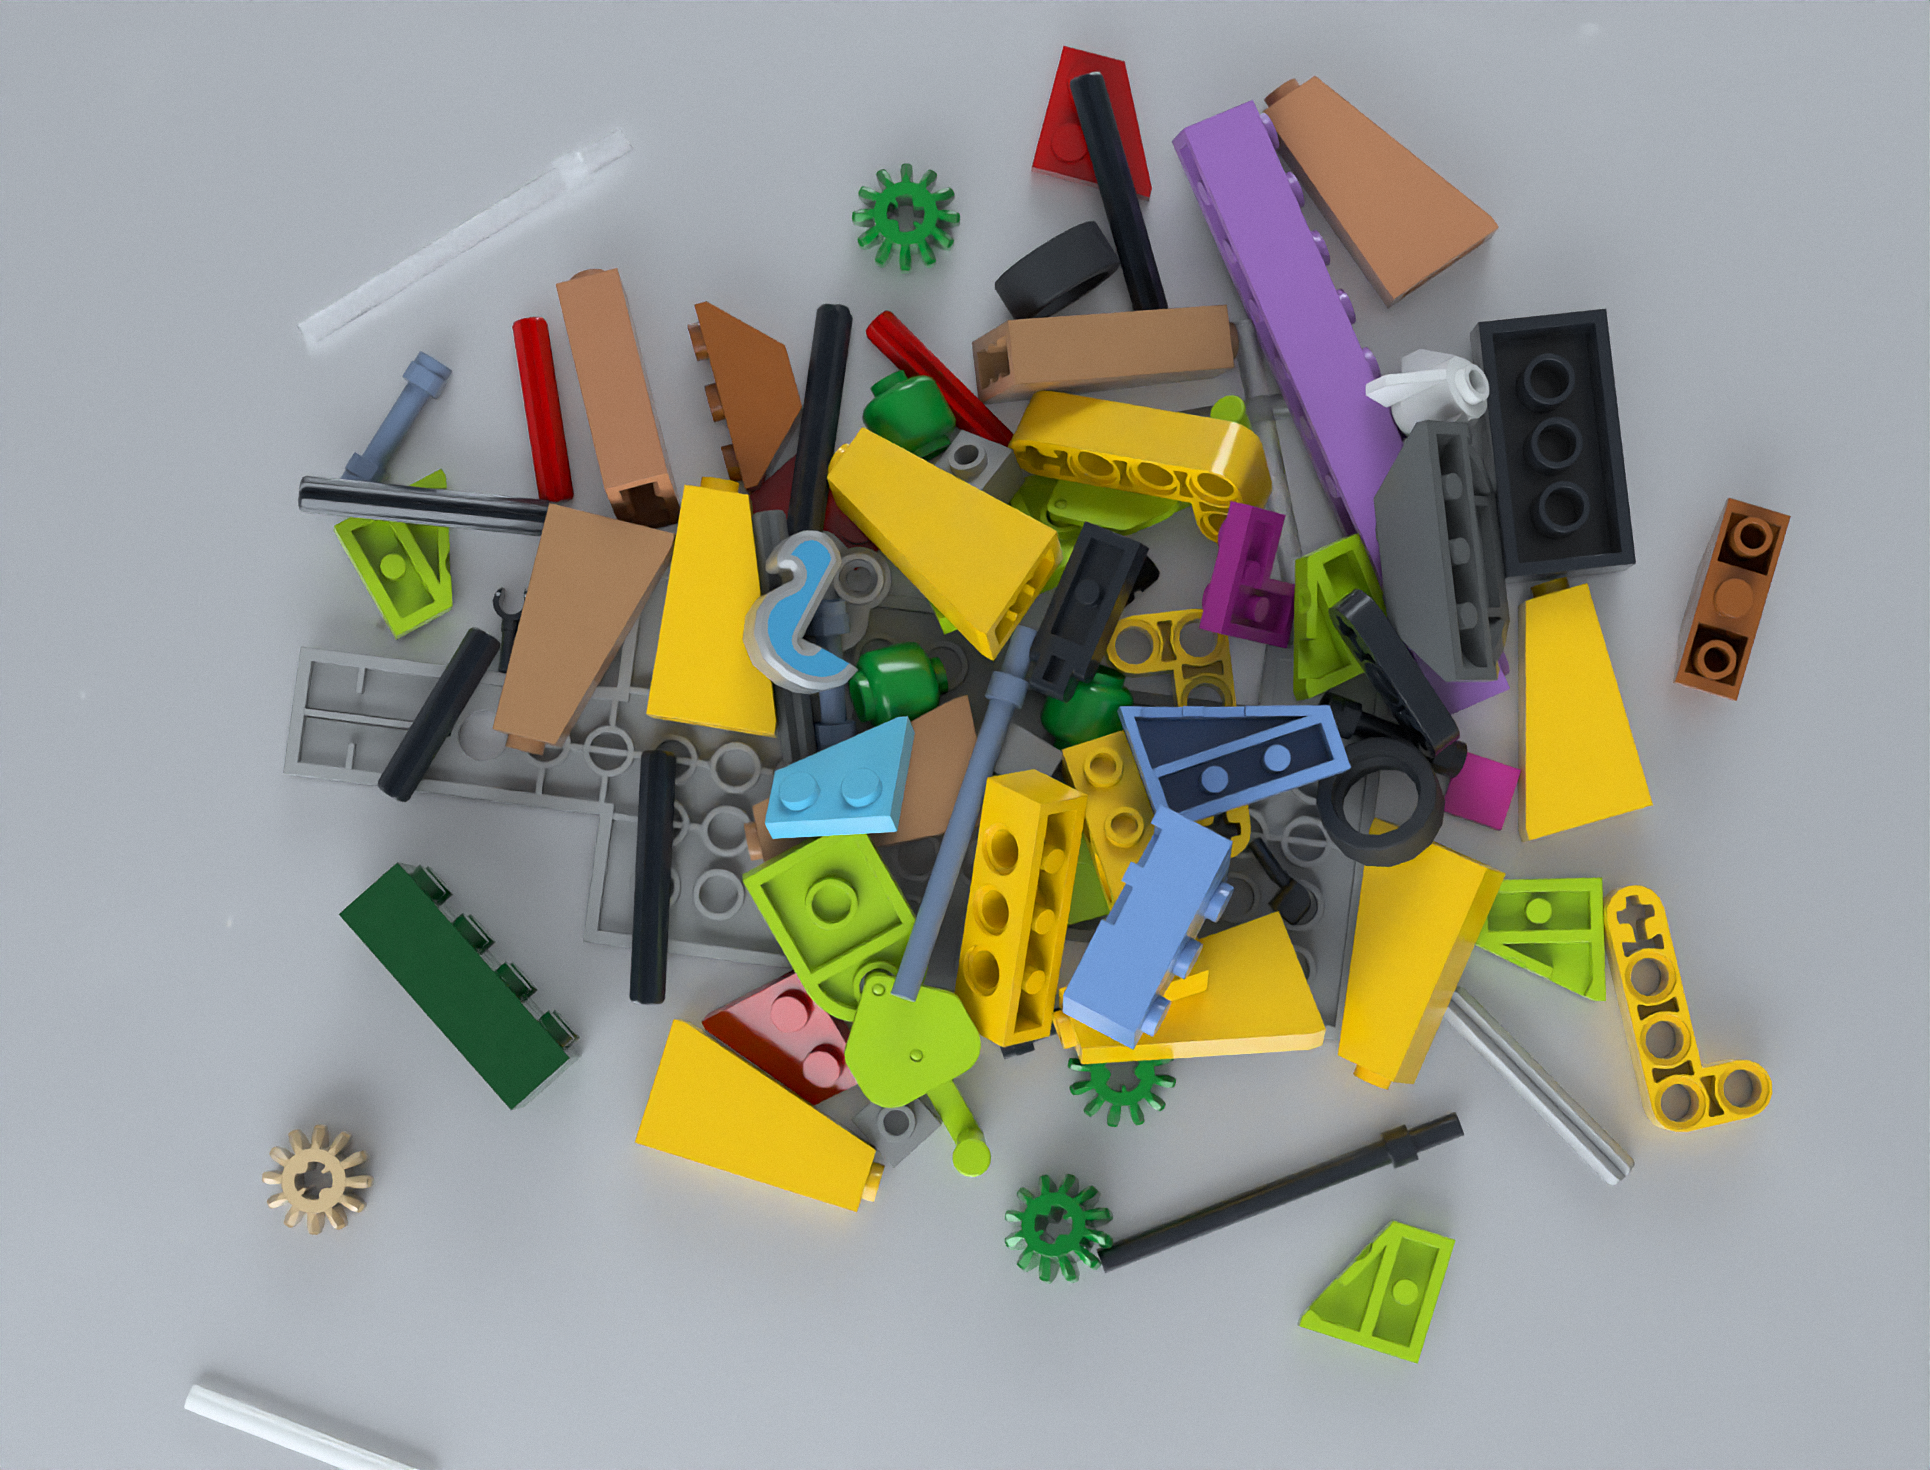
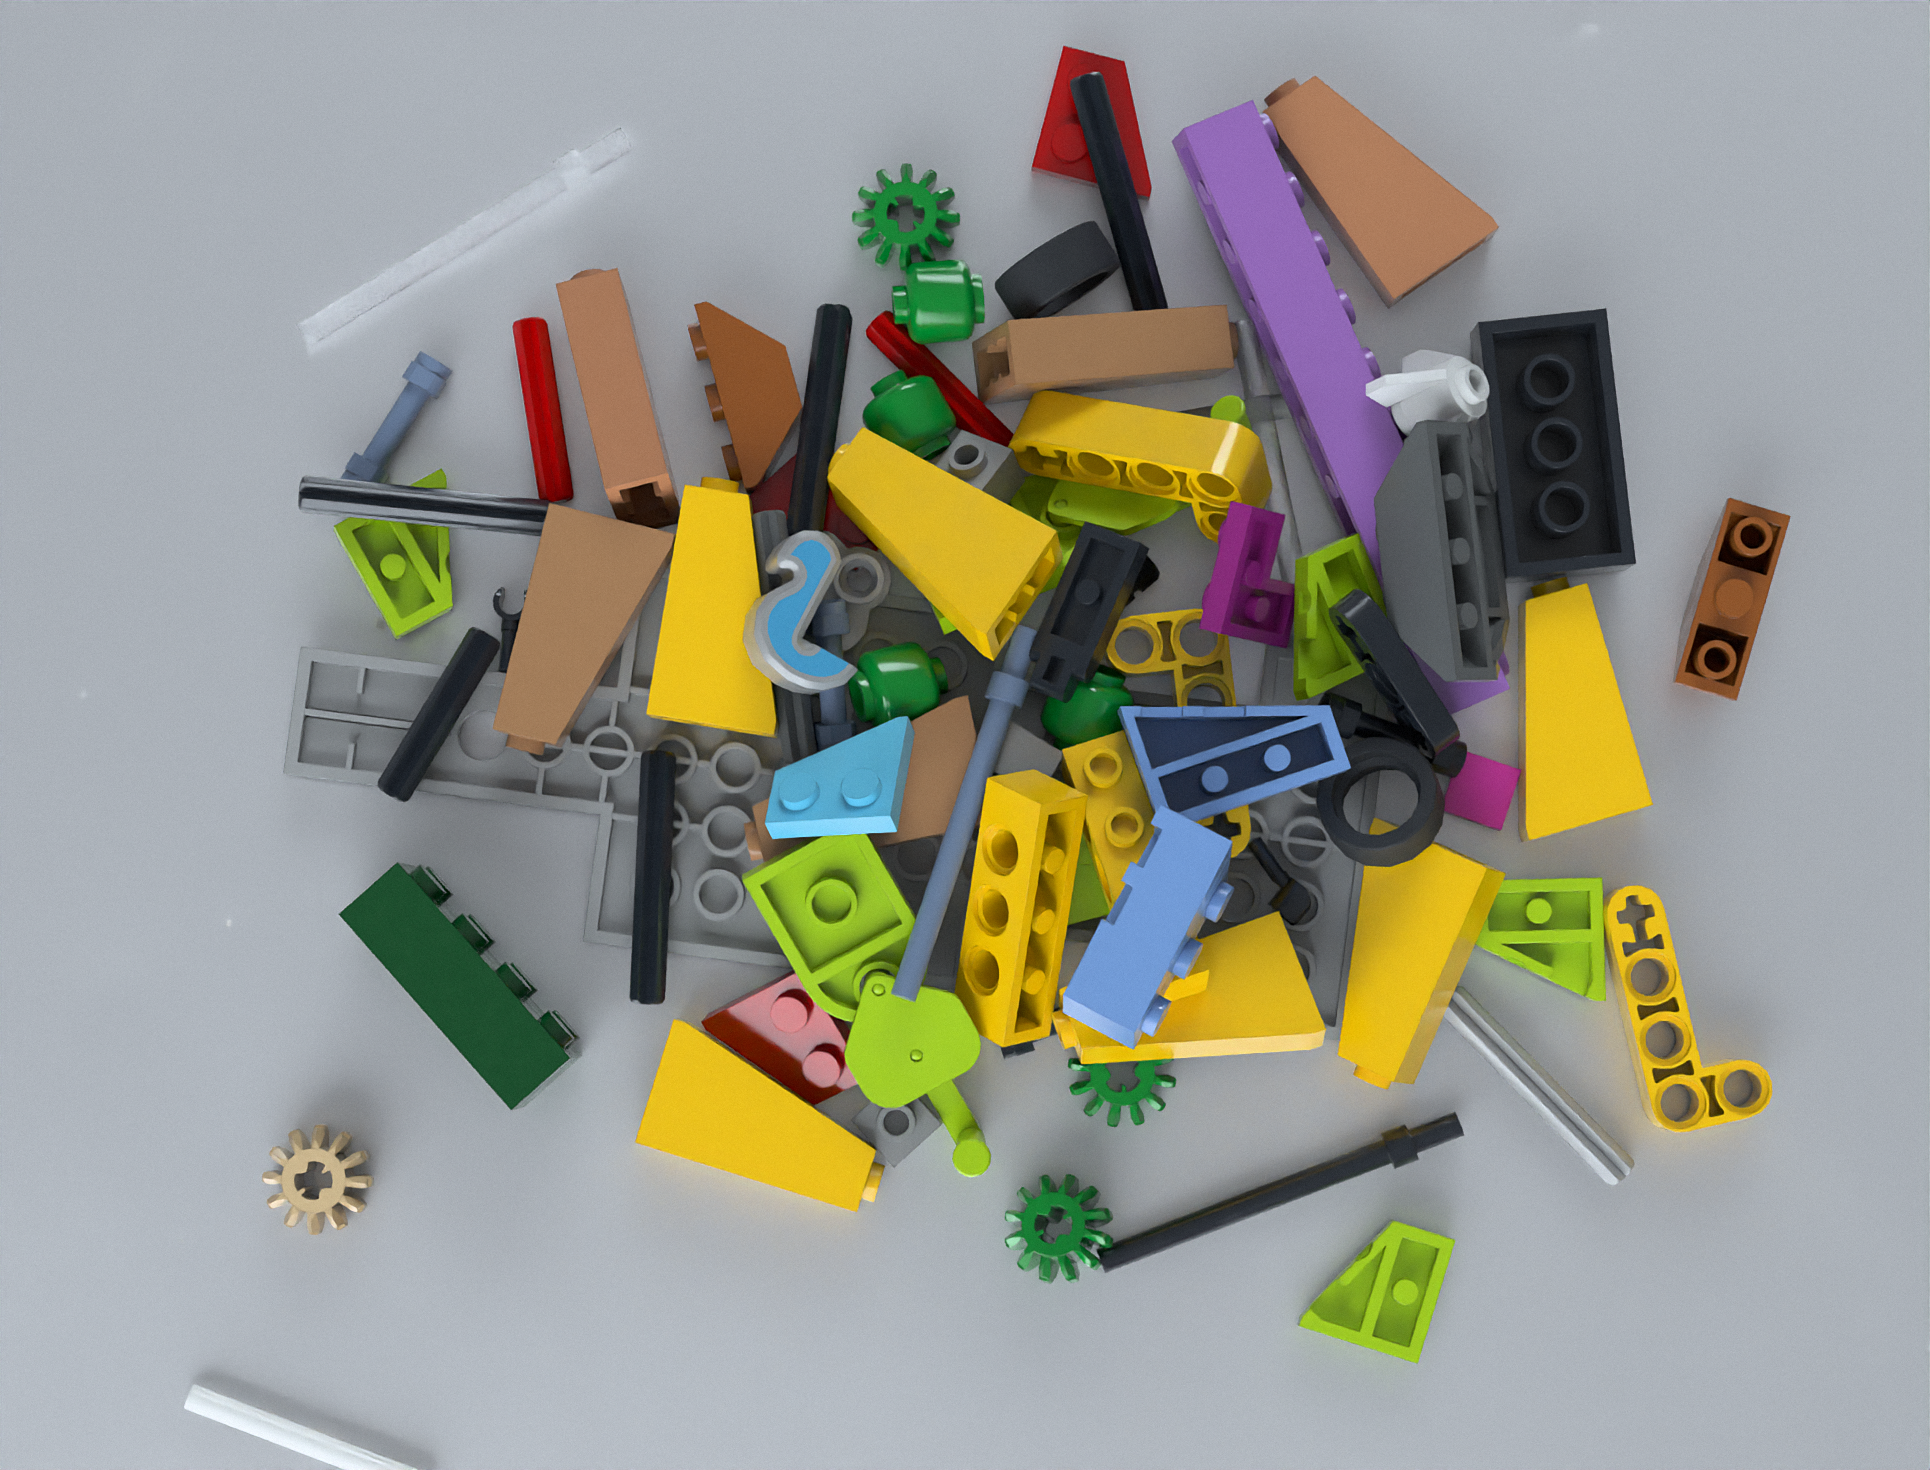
none -> green head [891,259,985,344]

